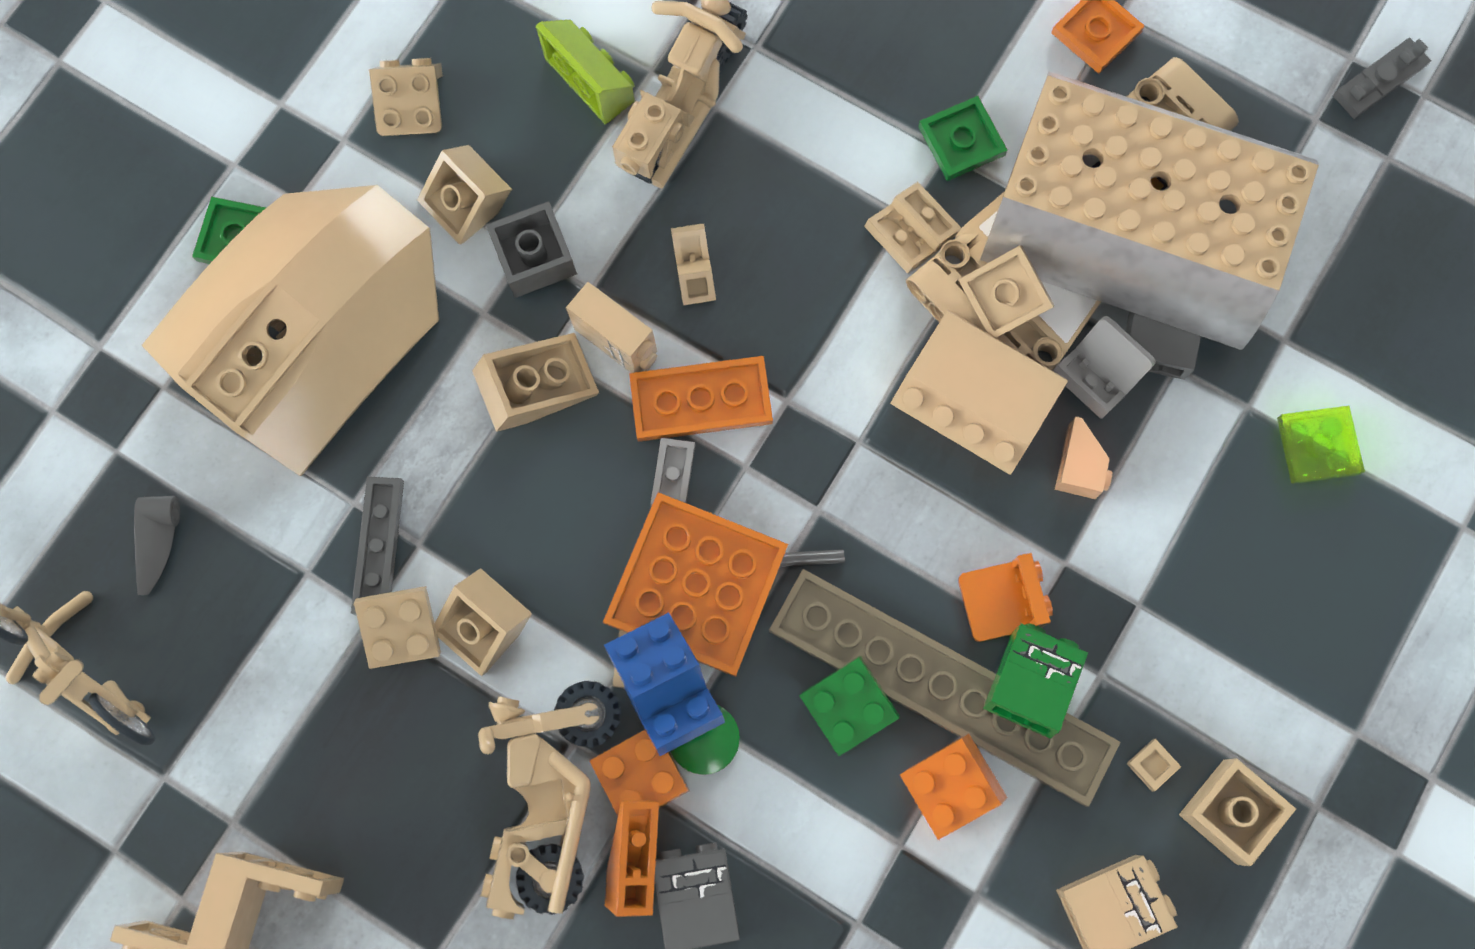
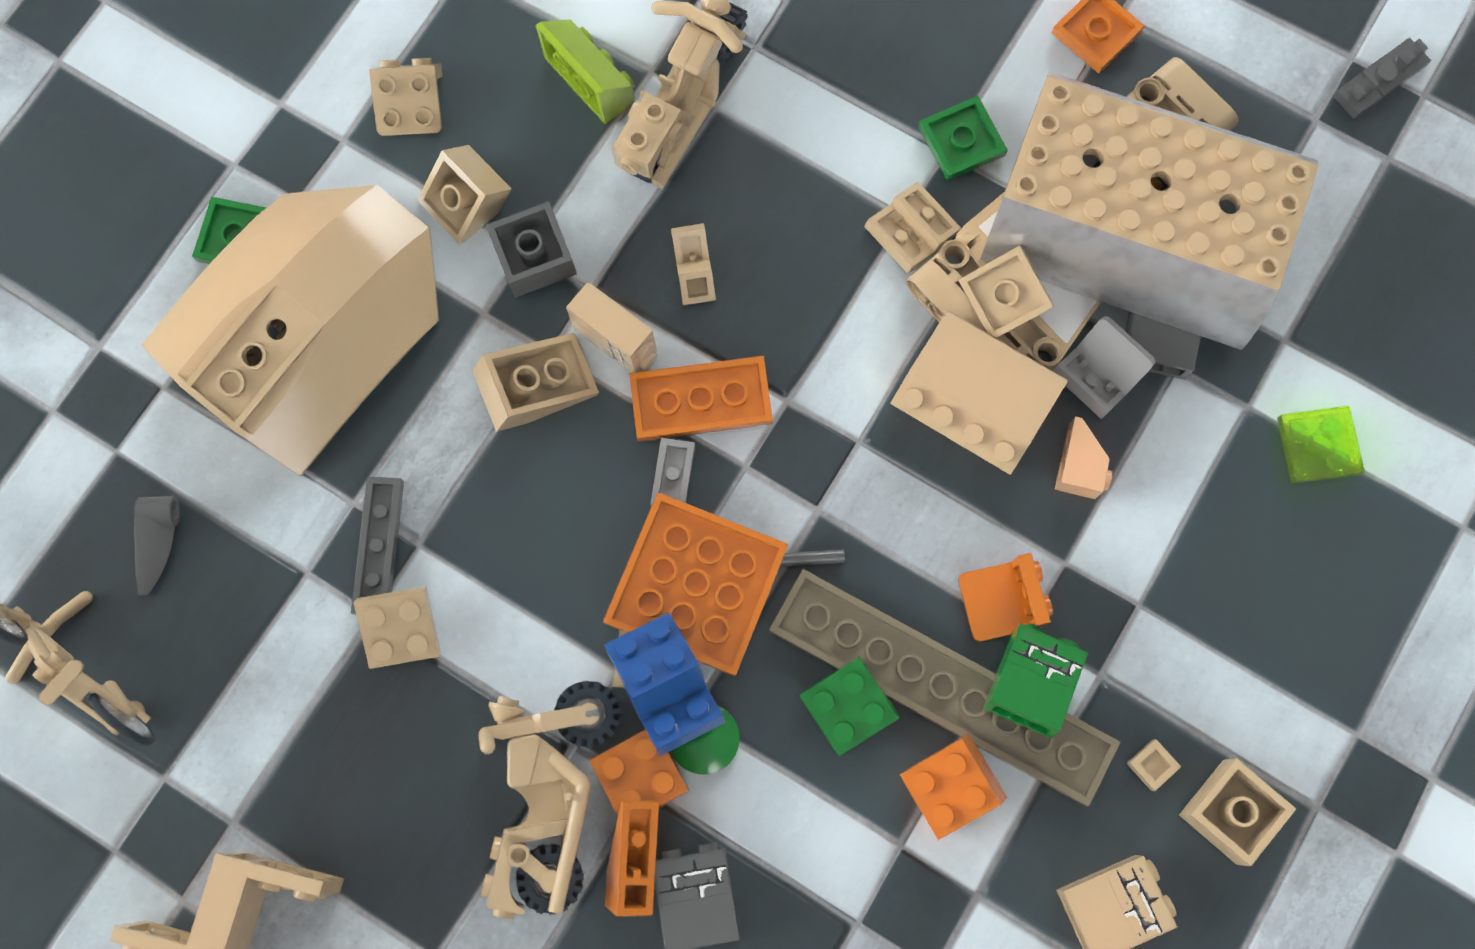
tan slope [435,568,532,676] -> none

